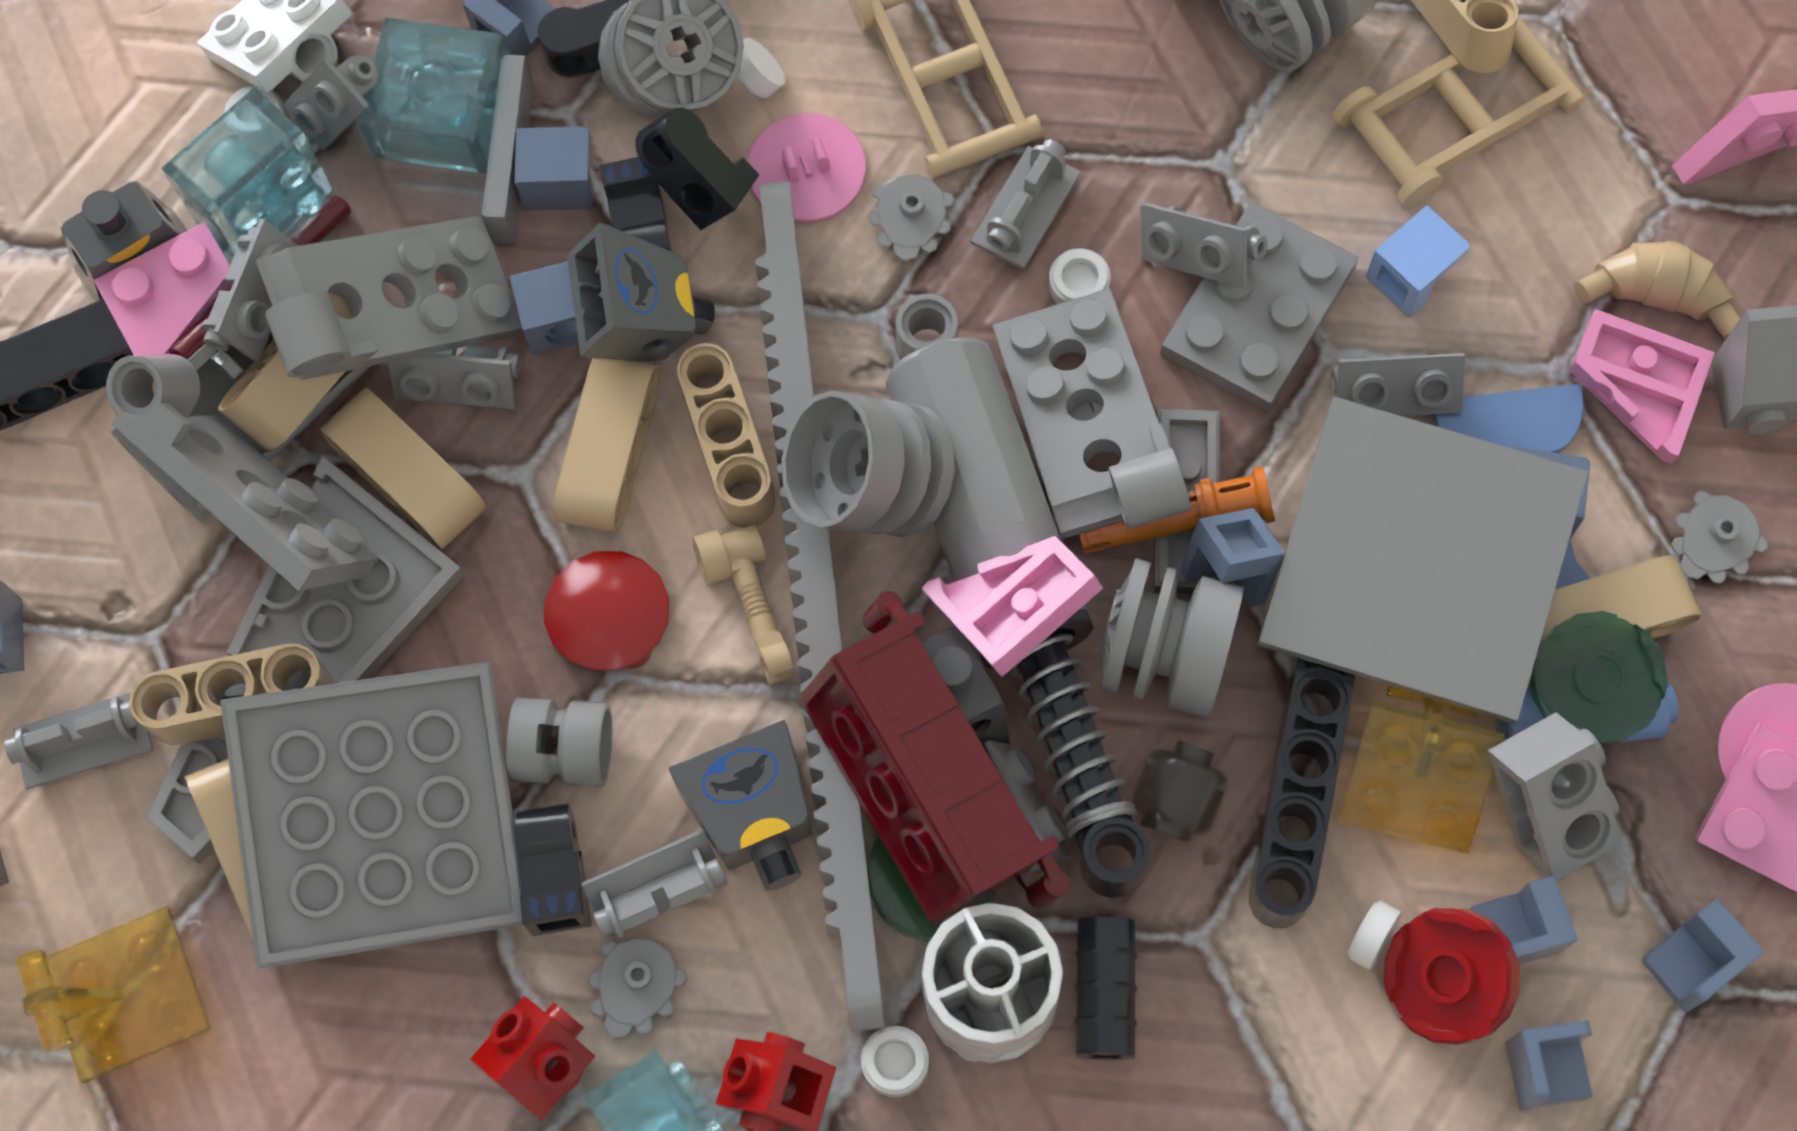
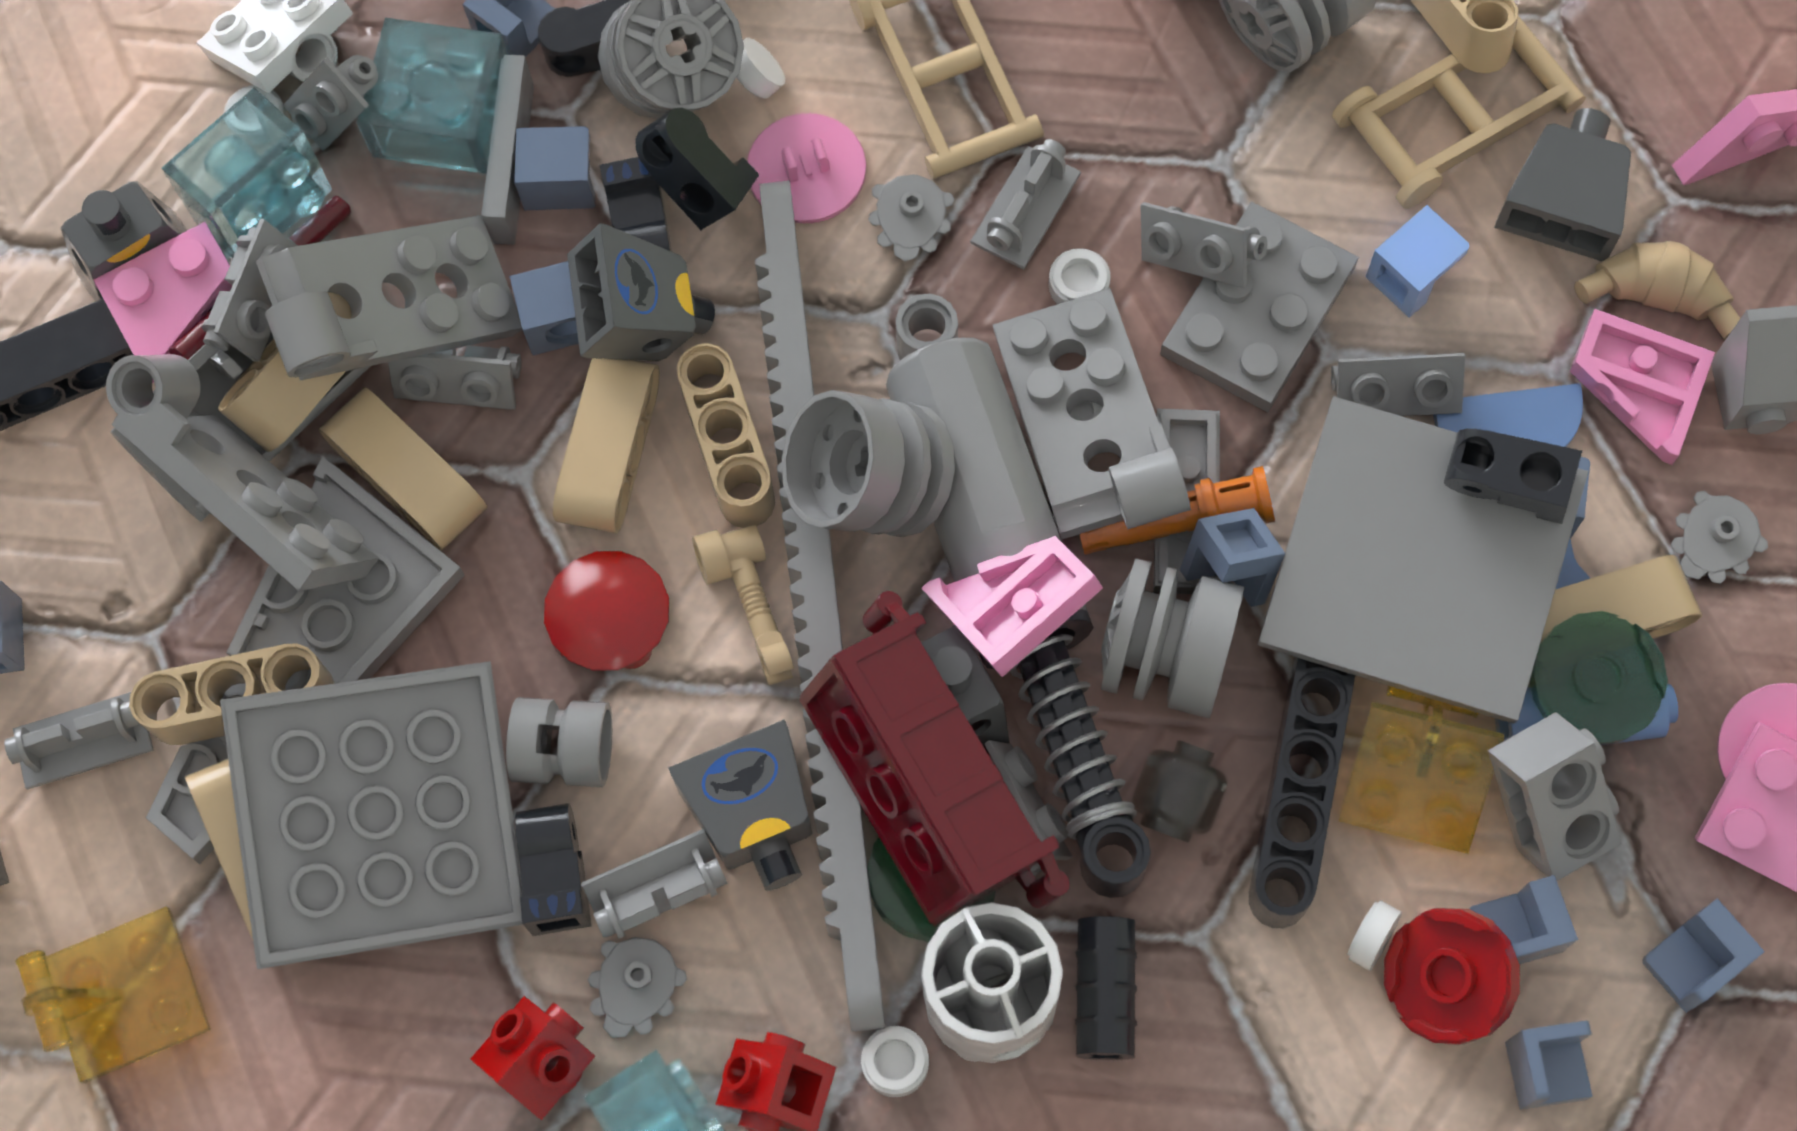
none -> black leg [1444,429,1582,524]
none -> dark grey torso [1494,108,1631,261]

